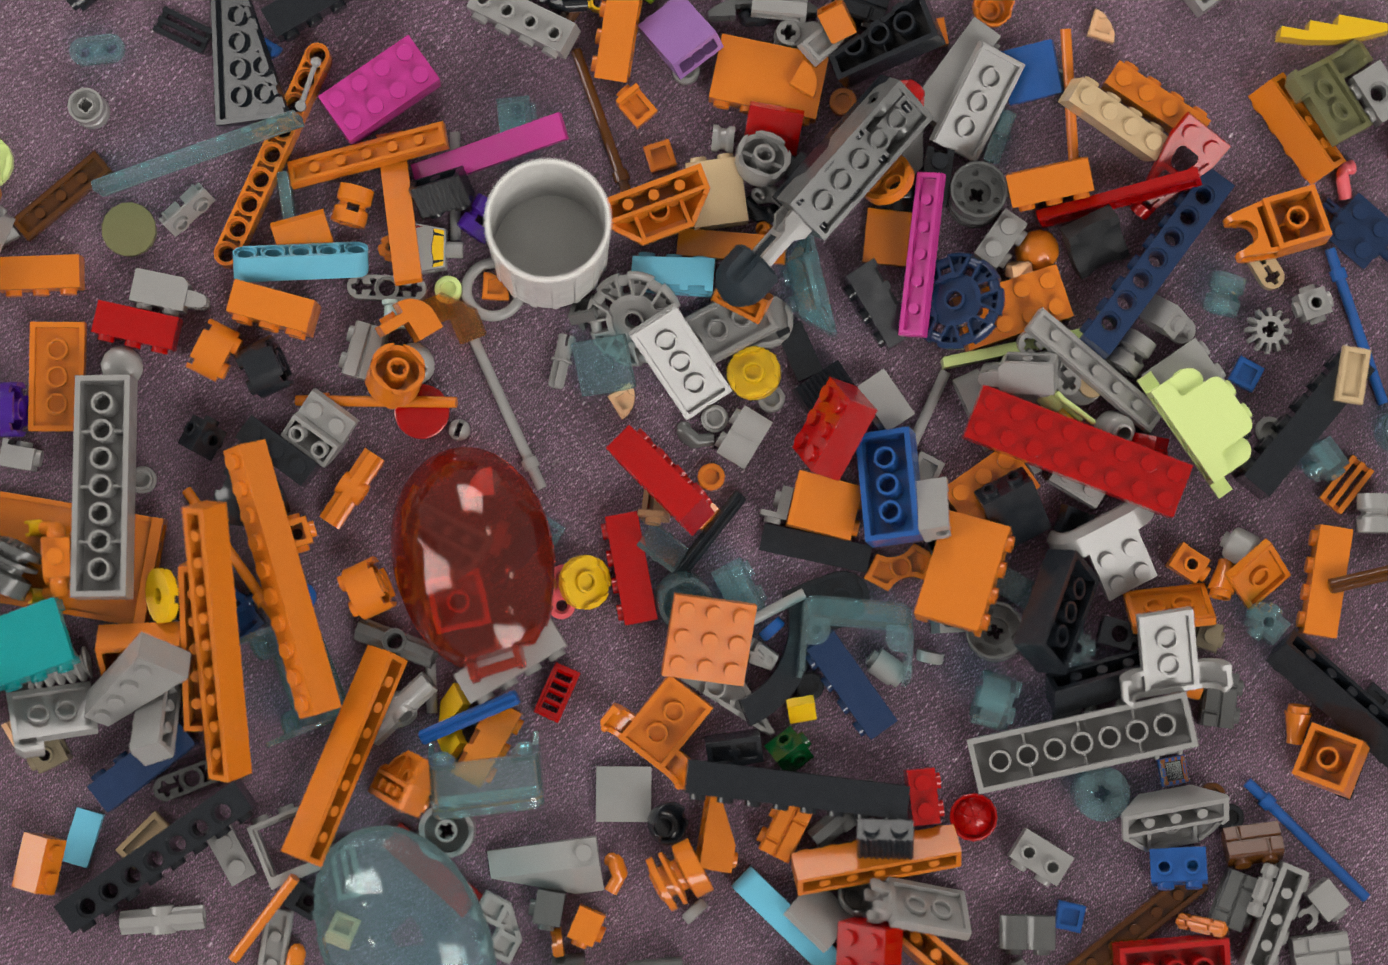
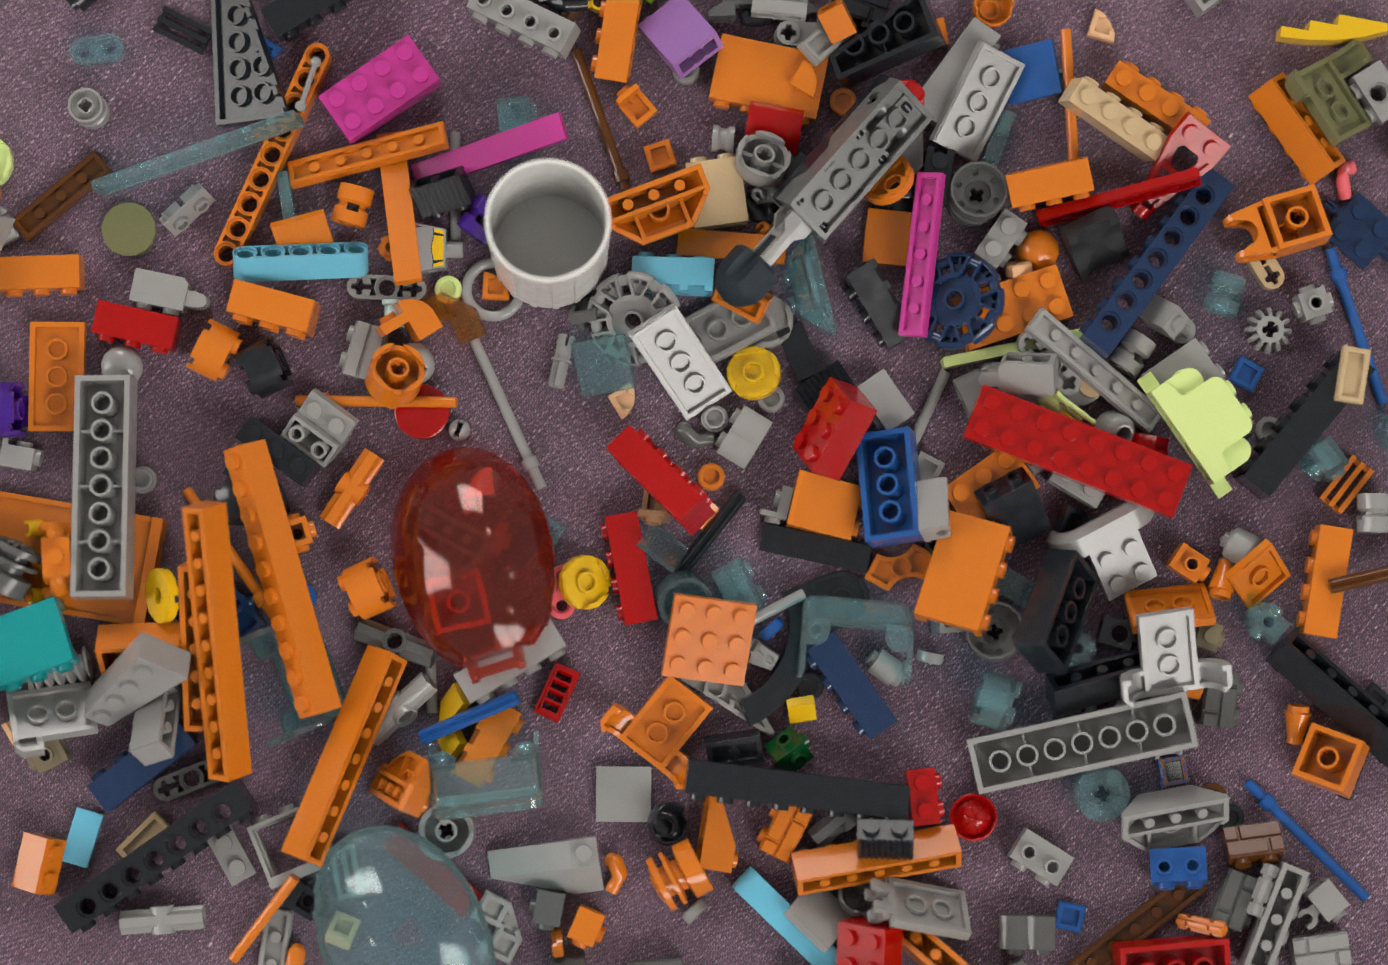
black brick [178,414,227,461] -> none

